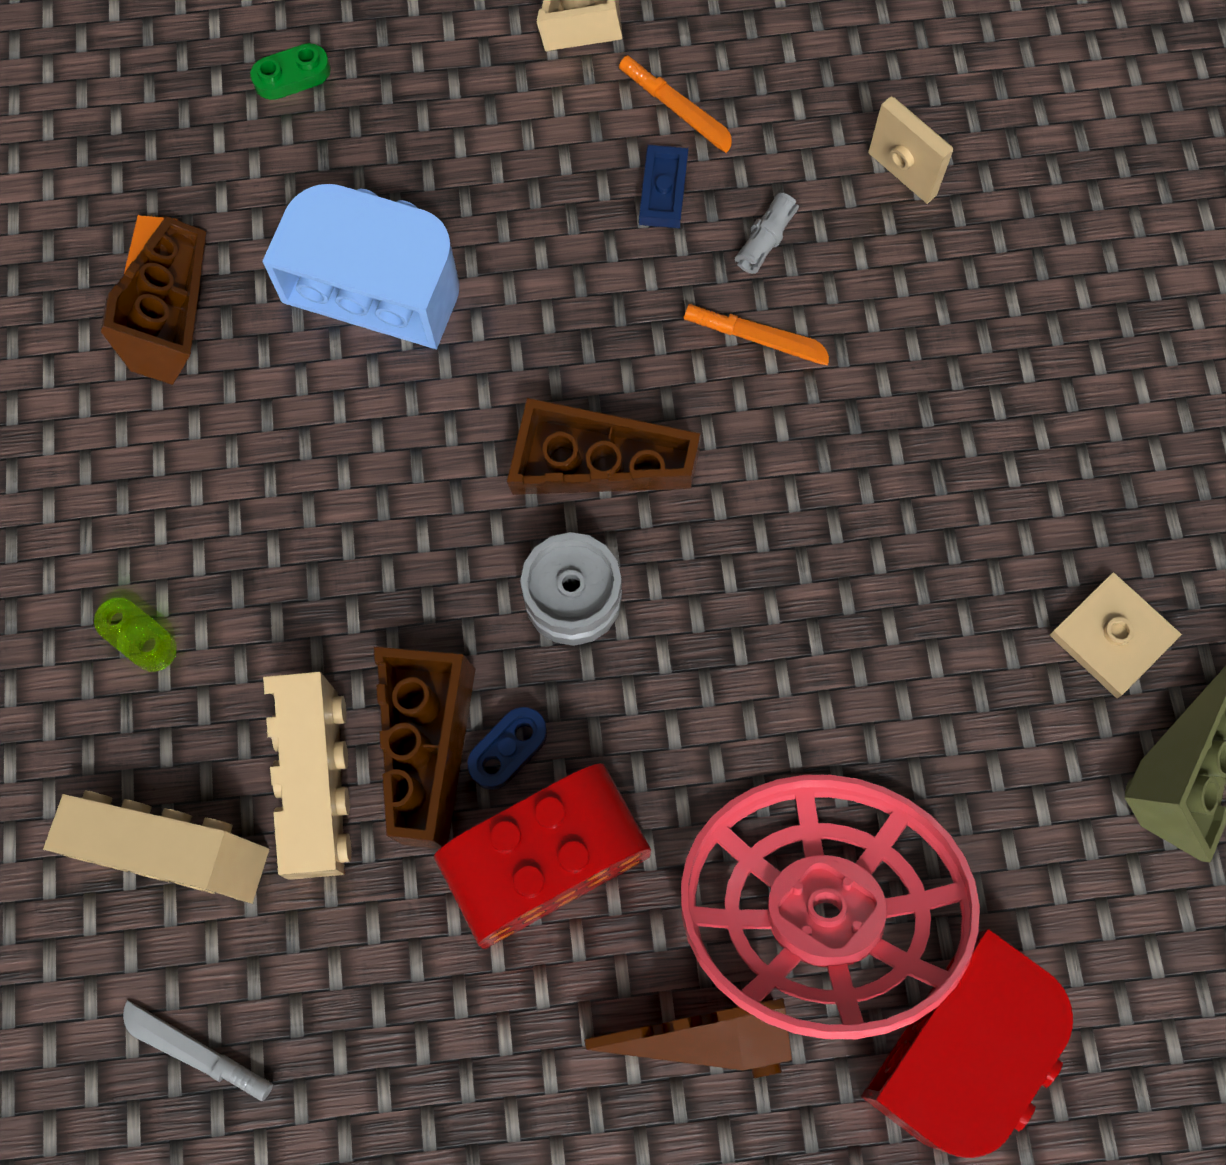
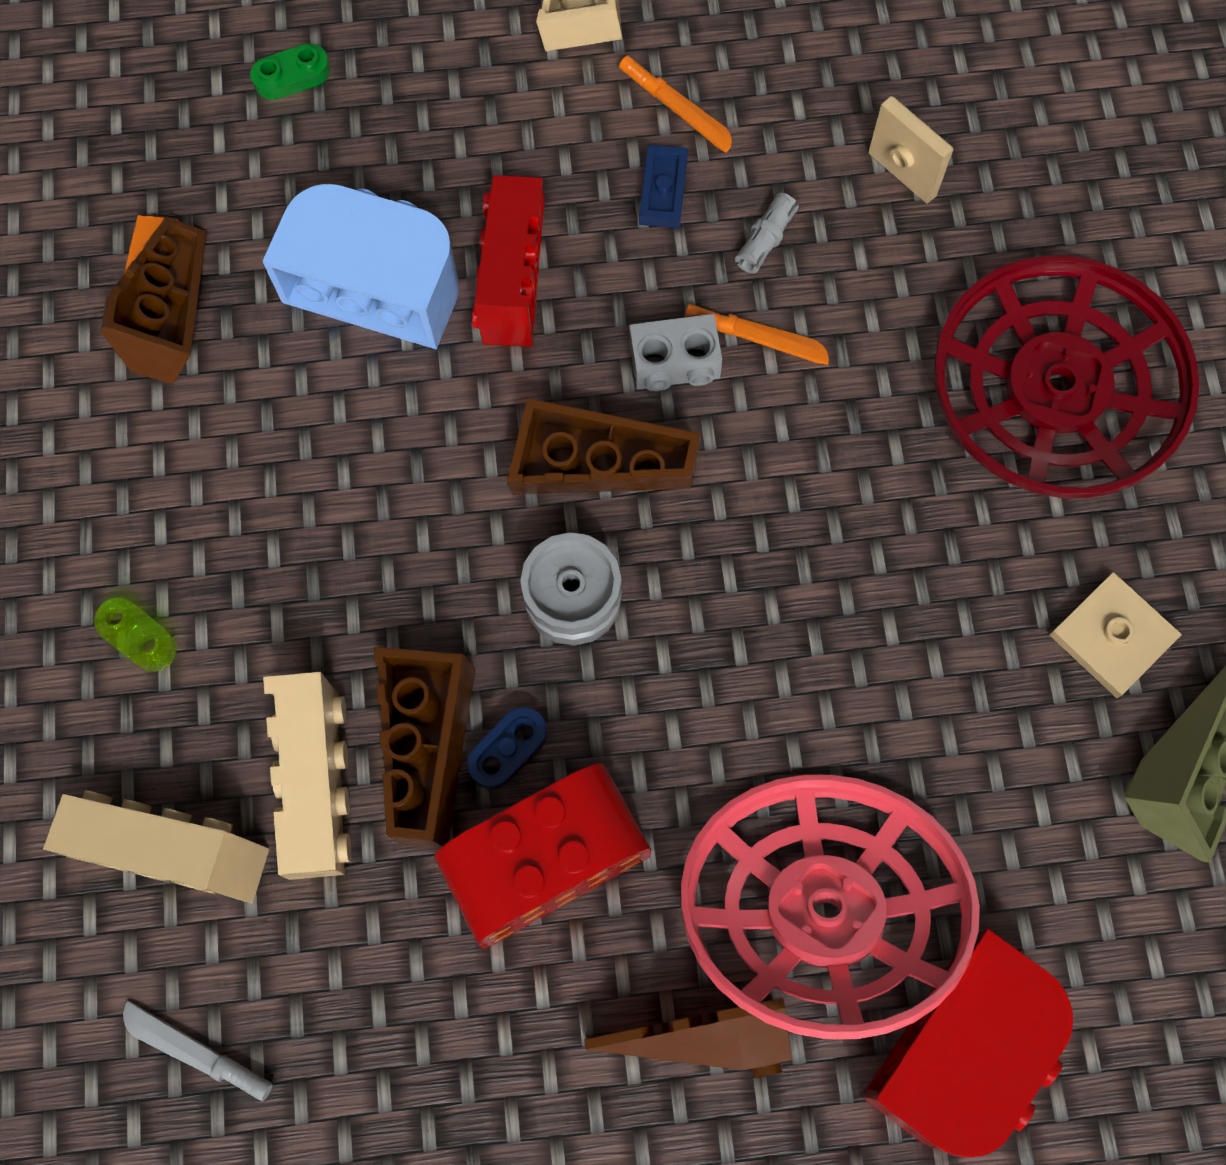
none -> red wedge [472,175,545,347]
none -> light grey brick [629,314,722,391]
none -> dark red dish [934,256,1200,498]

